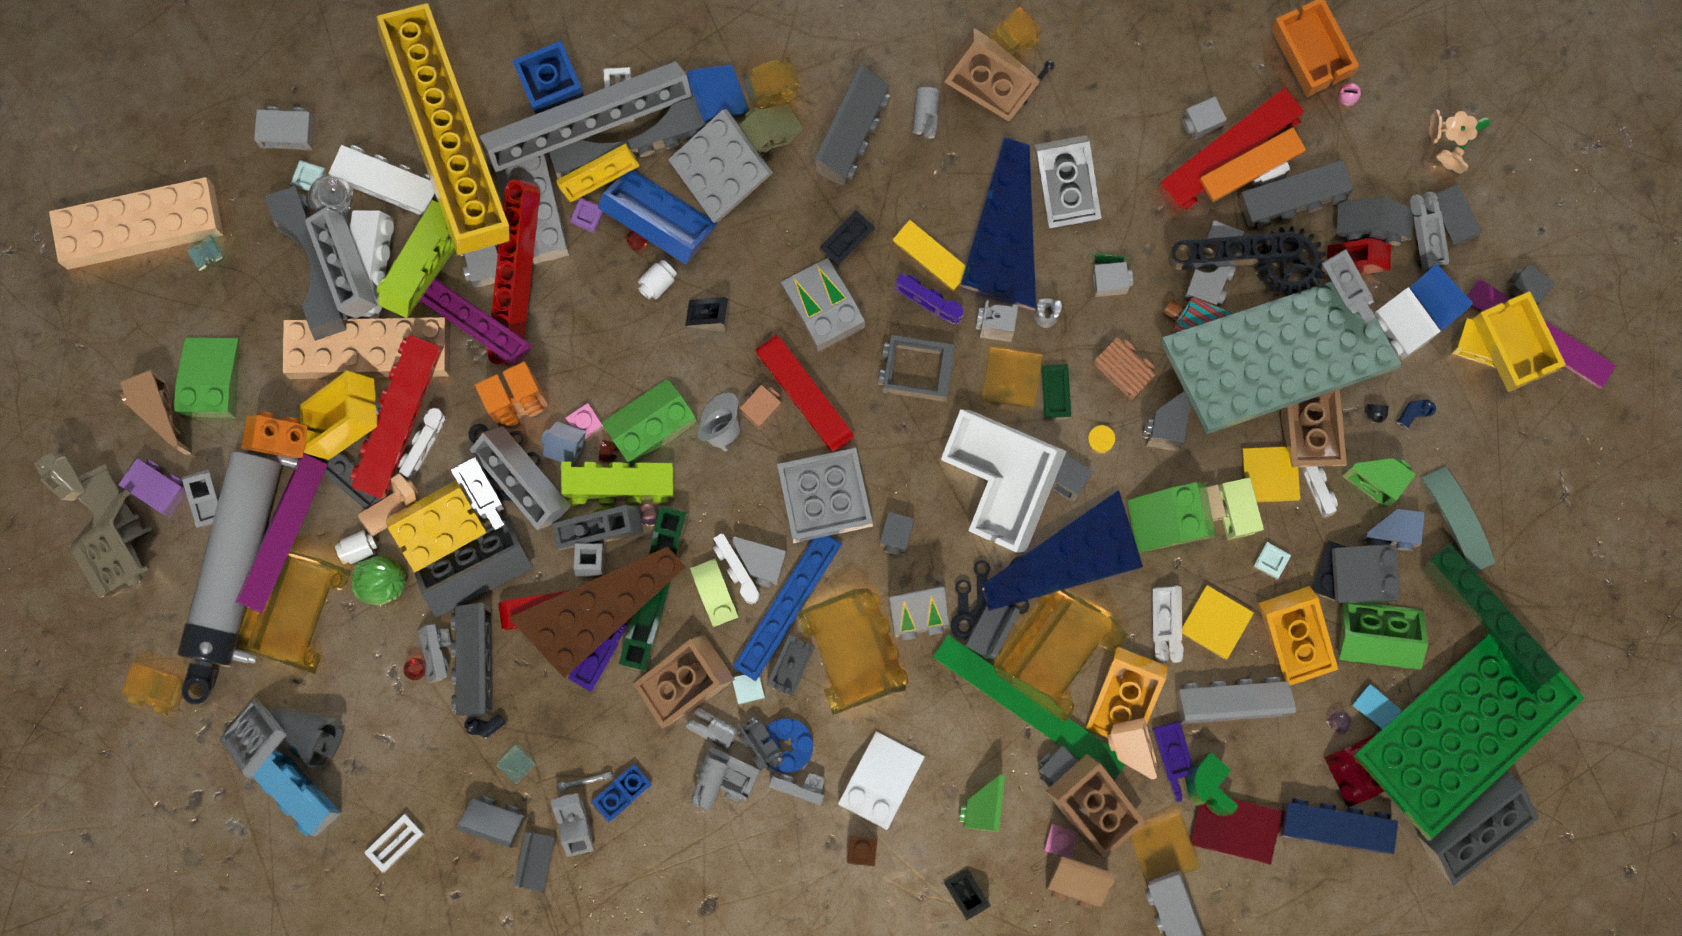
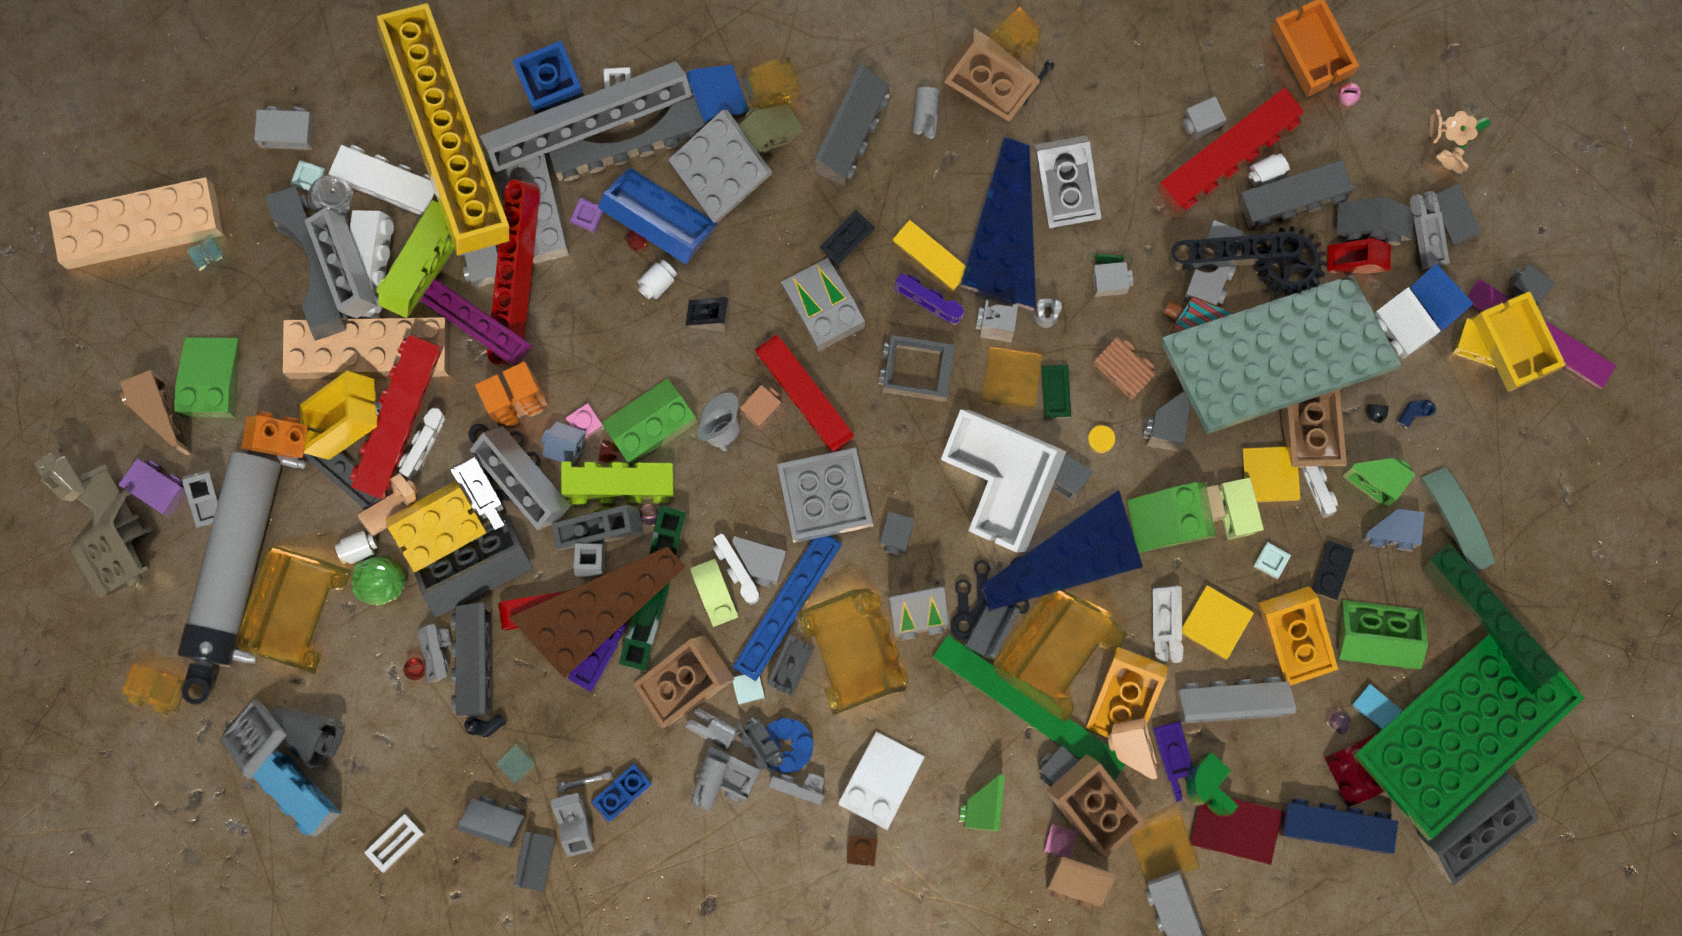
magenta tile [235,453,327,613] -> none
yellow tile [556,143,640,203] -> none
pearl dark grey slope [944,869,991,920] -> none
orange tile [1199,128,1306,203] -> none
light grey hinge [1322,249,1376,323] -> none
dark grey slope [1332,545,1400,603] -> none

